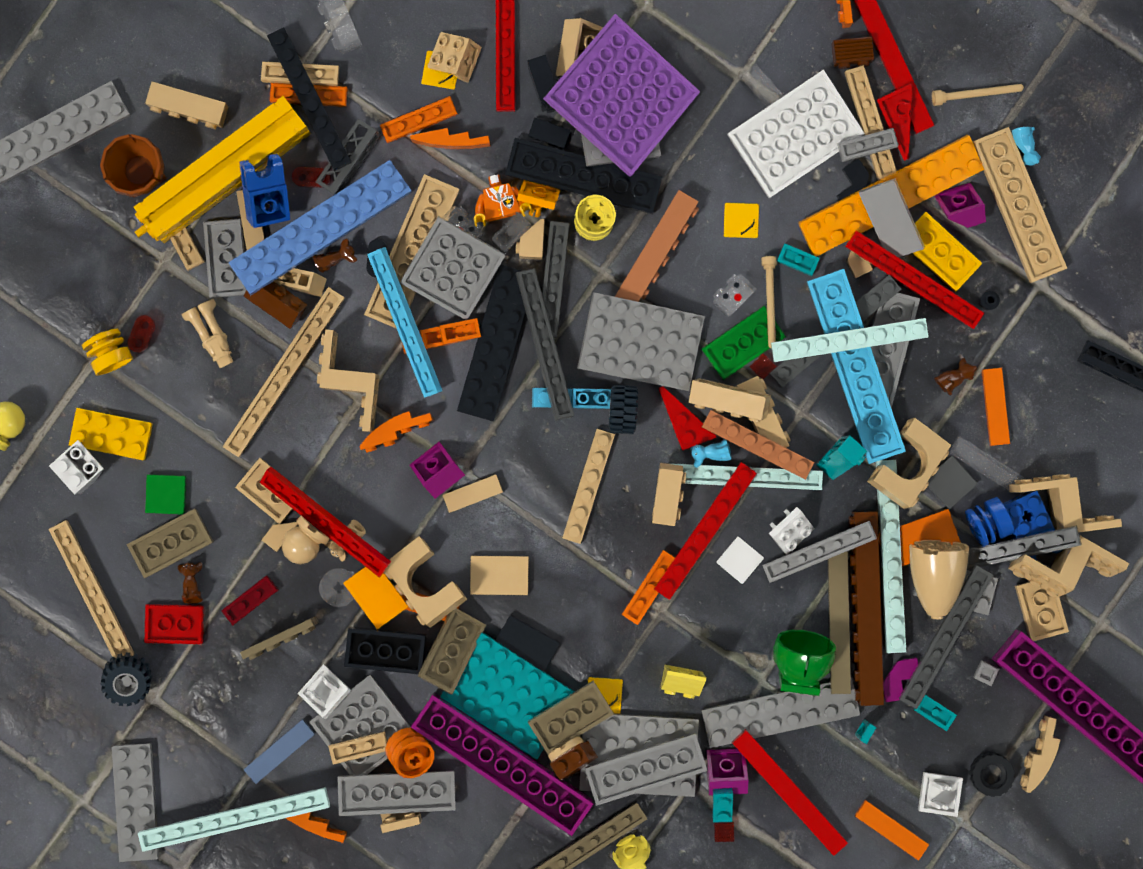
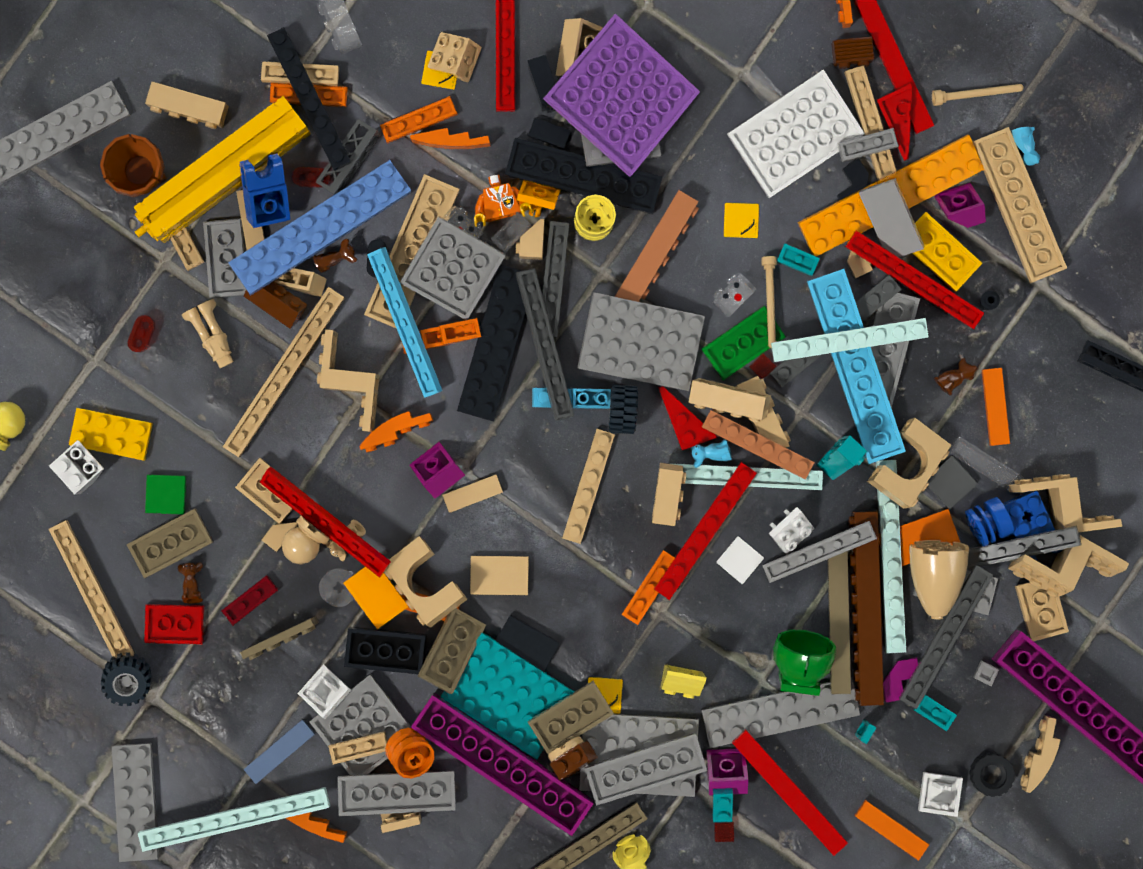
yellow wheel [82,329,133,376] -> none

